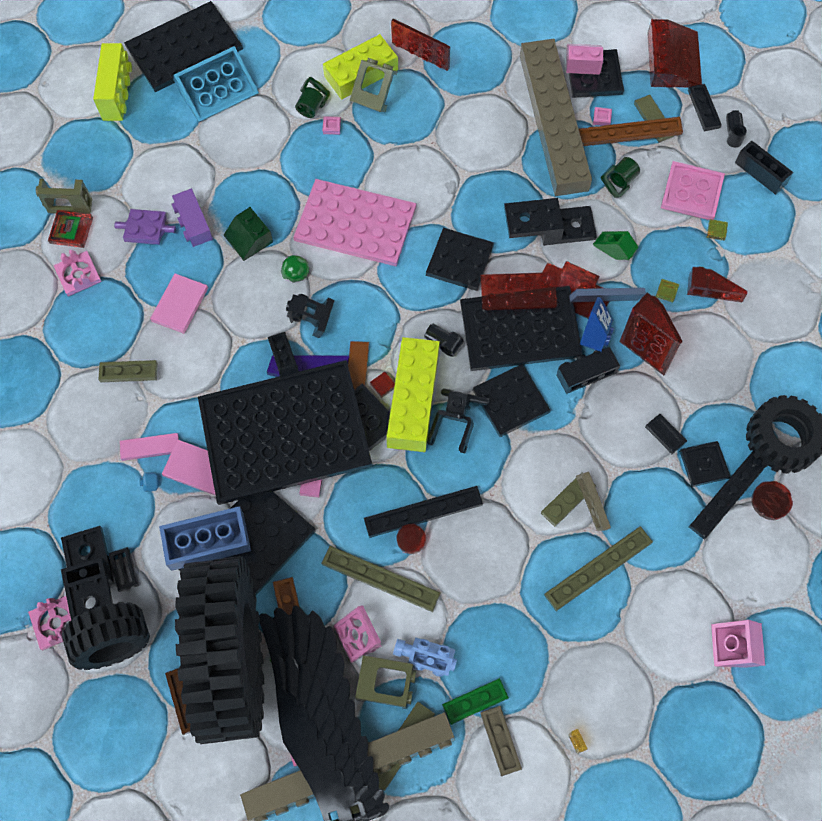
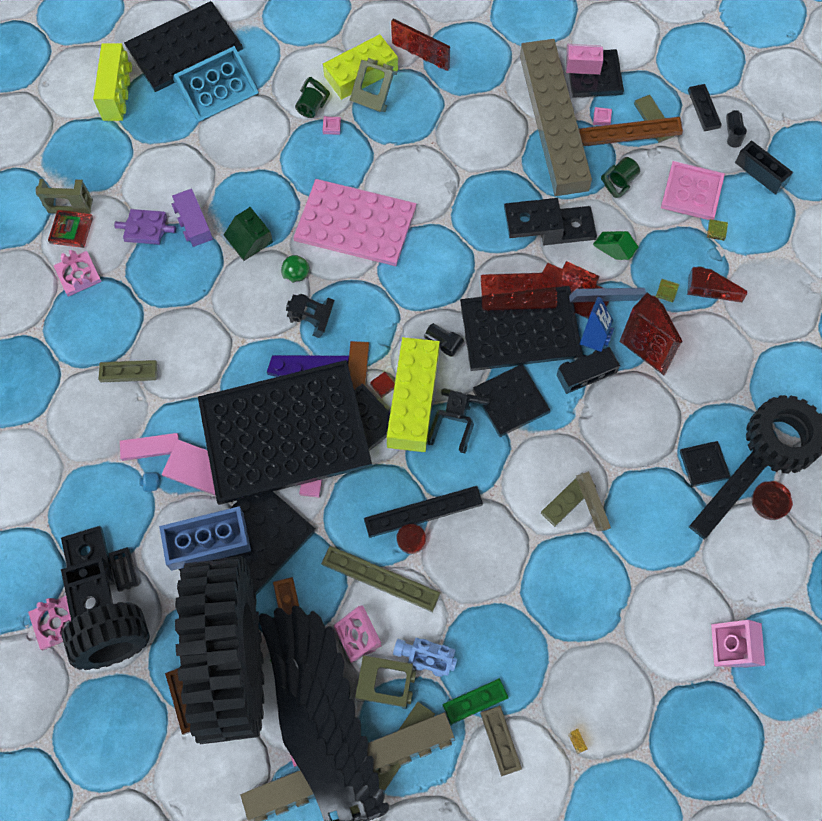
bright pink tile [150,274,208,334] -> none
black tile [268,332,299,377] -> none
black plate [426,228,494,291] -> none
olive tile [544,526,653,612] -> none
black tile [645,414,687,454] -> none
clear red slope [647,19,702,88] -> none

